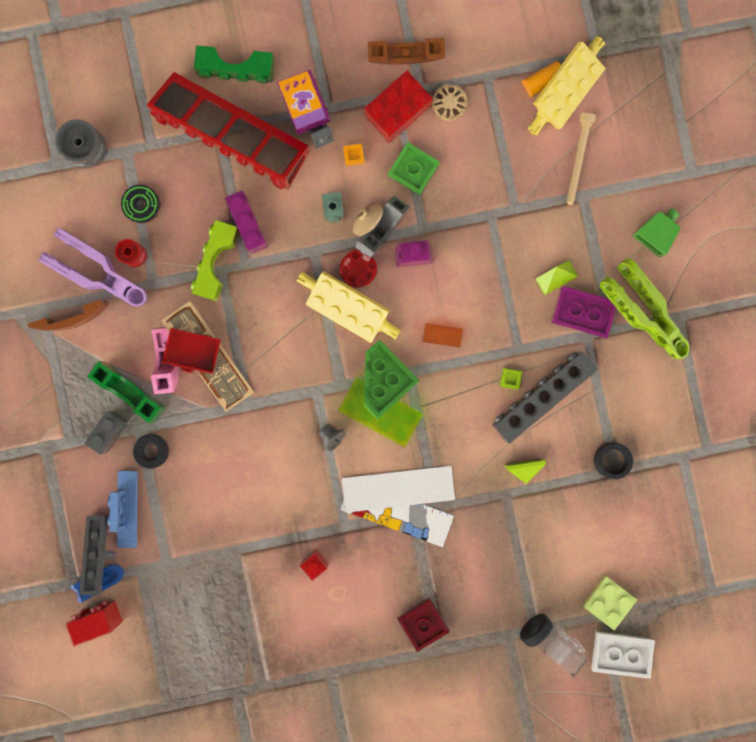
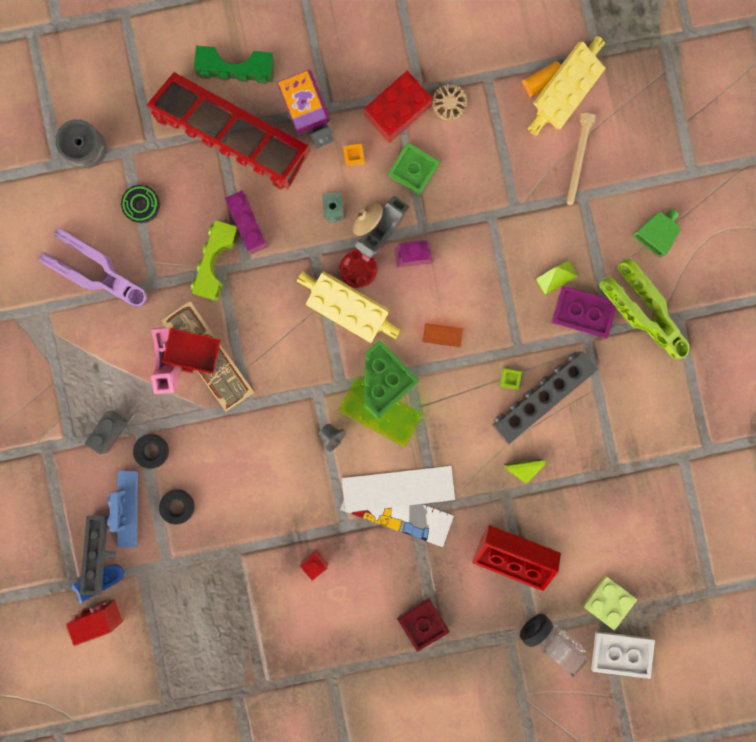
dark orange slope [27,299,108,331] -> none
green arch [87,361,166,423] -> none
red wheel [115,239,147,268] -> none
dark orange slope [368,38,445,65] -> none
black tyre [594,442,634,479] -> none
none -> black tyre [159,490,195,525]
none -> red slope [472,525,561,591]

